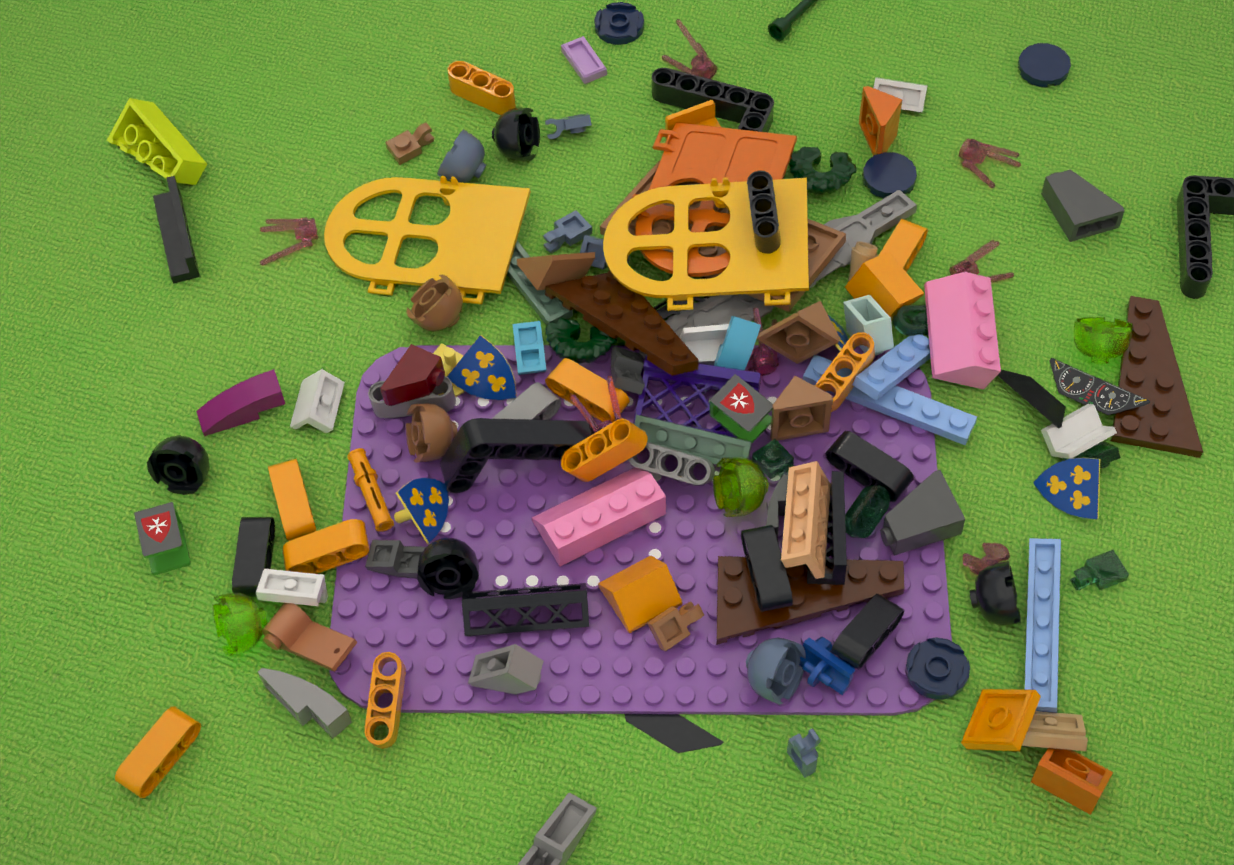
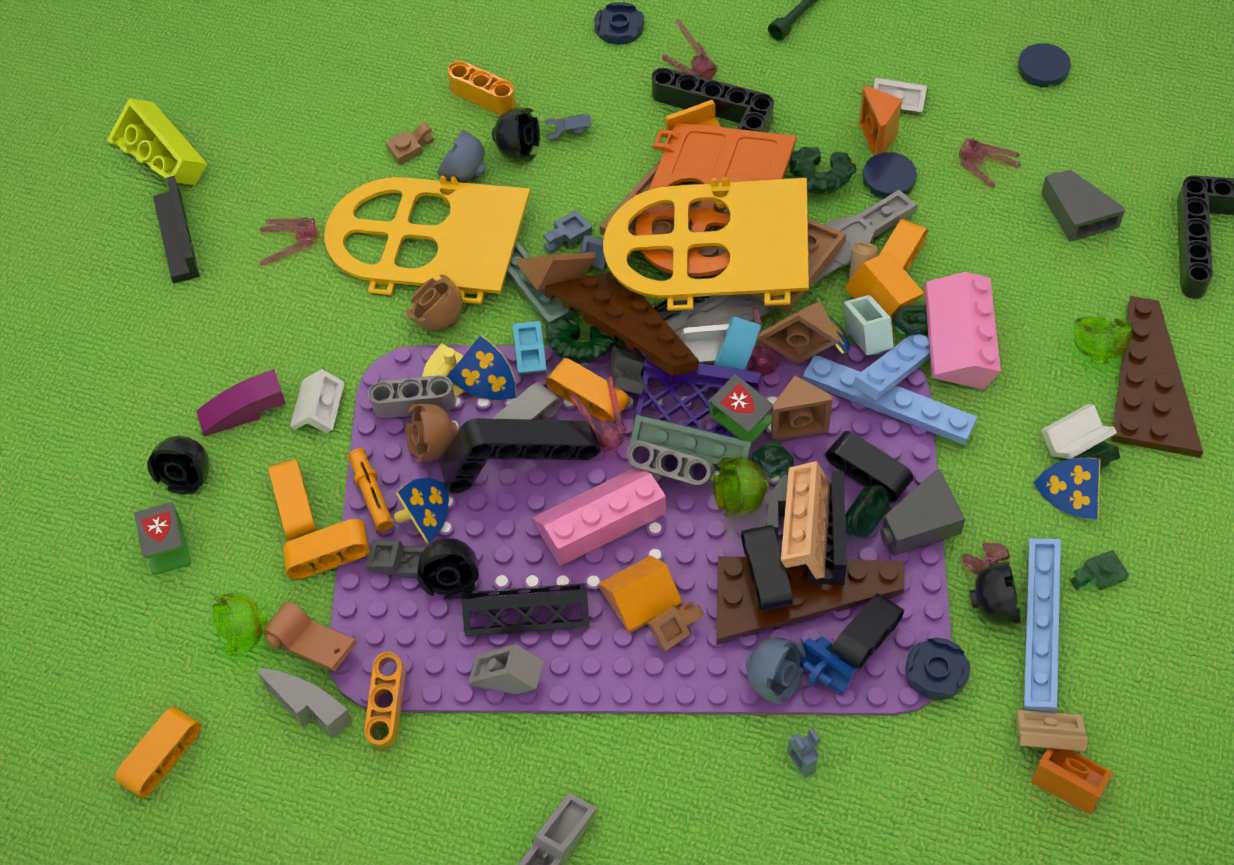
black beam [232,517,275,597] -> none
white panel [256,569,328,606] -> none
dark red slope [380,344,445,406] -> none
lavender tile [561,36,607,84] -> none
light orange beam [561,418,648,482] -> none
black sticker [625,714,723,753] -> none
black beam [747,171,781,254] -> none
light orange beam [815,332,875,412] -> none
plant [949,240,1014,282] -> none
light orange tile [961,689,1041,752] -> none
black sticker [997,369,1066,428] -> none
black sticker [1049,358,1150,415] -> none

